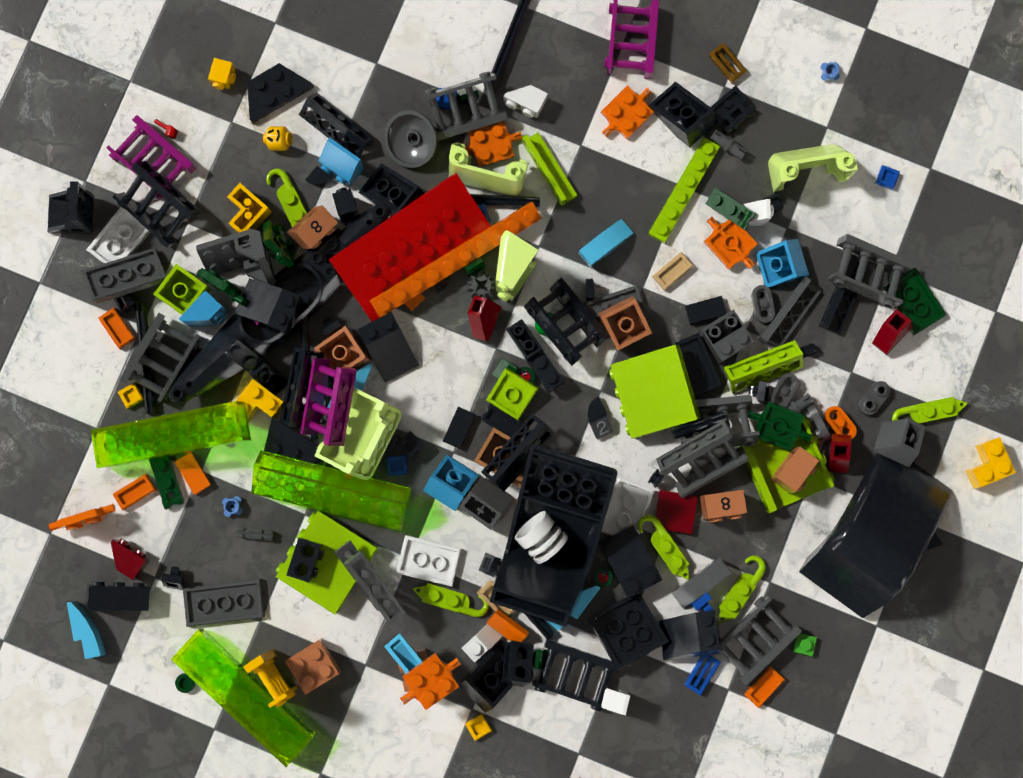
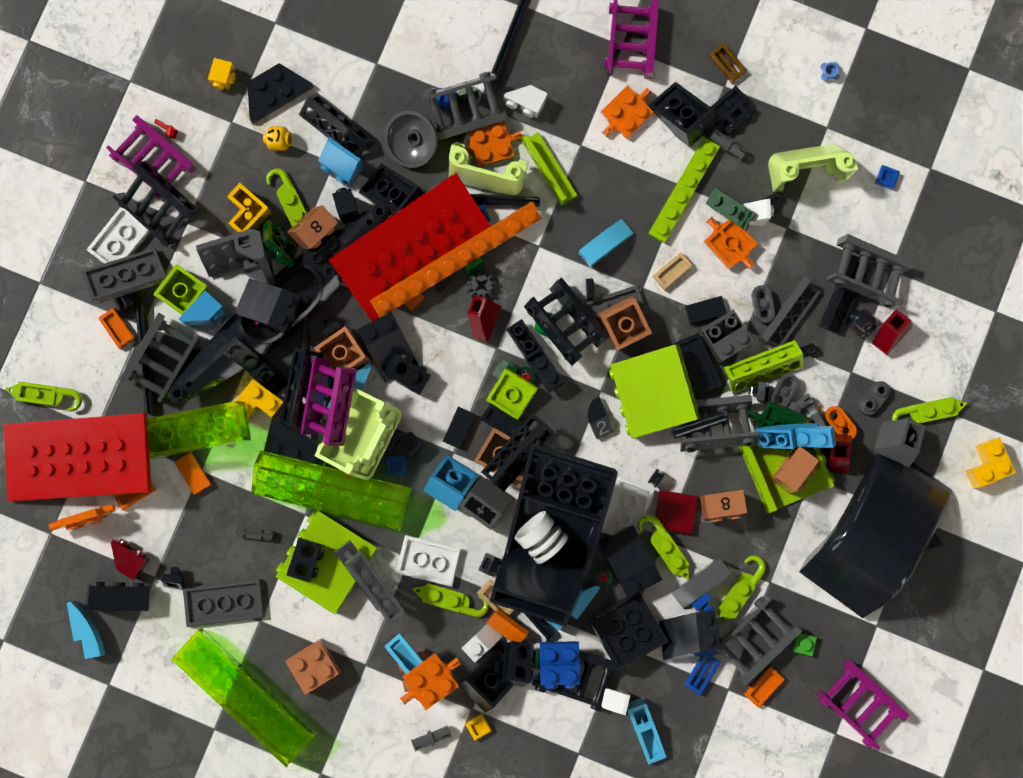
black bracket [47,181,94,234] -> none
yellow tile [118,383,144,409] -> none
dark green plate [149,453,184,510] -> none
dark green tile [175,673,196,693] -> none
dark green plate [196,268,247,306] -> none
medium blue plate [222,496,243,517] -> none
yellow fence [243,649,298,708] -> none
black tile [305,166,332,185] -> none
yellowish green windscreen [496,230,538,302] -> none
dark grey fence [656,420,749,498] -> none
dark azure slope [755,239,809,288] -> none
dark green tile [882,267,946,336] -> none
none -> red plate [4,413,152,501]
none -> lime plate [5,381,82,412]
none -> black brick [383,354,431,395]
none -> dark grey pin [411,725,452,752]
none -> blue plate [539,641,580,689]
none -> medium azure slope [627,697,666,765]
none -> dark azure slope [756,423,836,449]
none -> magenta fence [815,659,910,750]
none -> black head [849,309,878,337]

